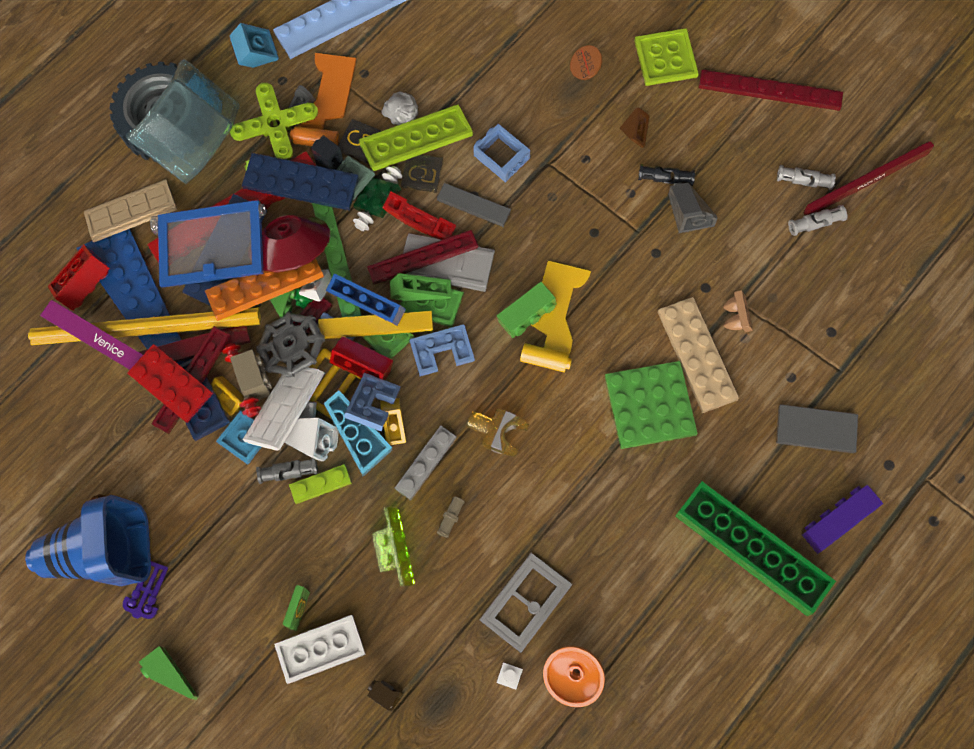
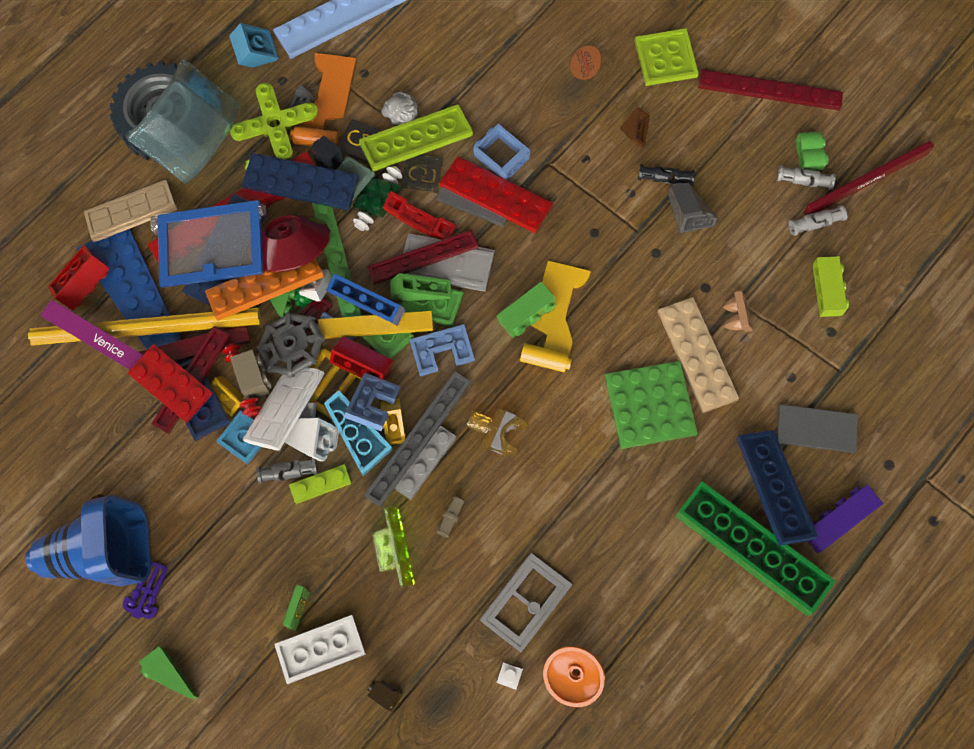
none -> dark grey plate [364,371,471,508]
none -> red plate [440,156,553,234]
none -> dark blue plate [736,430,818,546]
none -> bright green brick [796,132,828,171]
none -> lime brick [813,256,849,317]

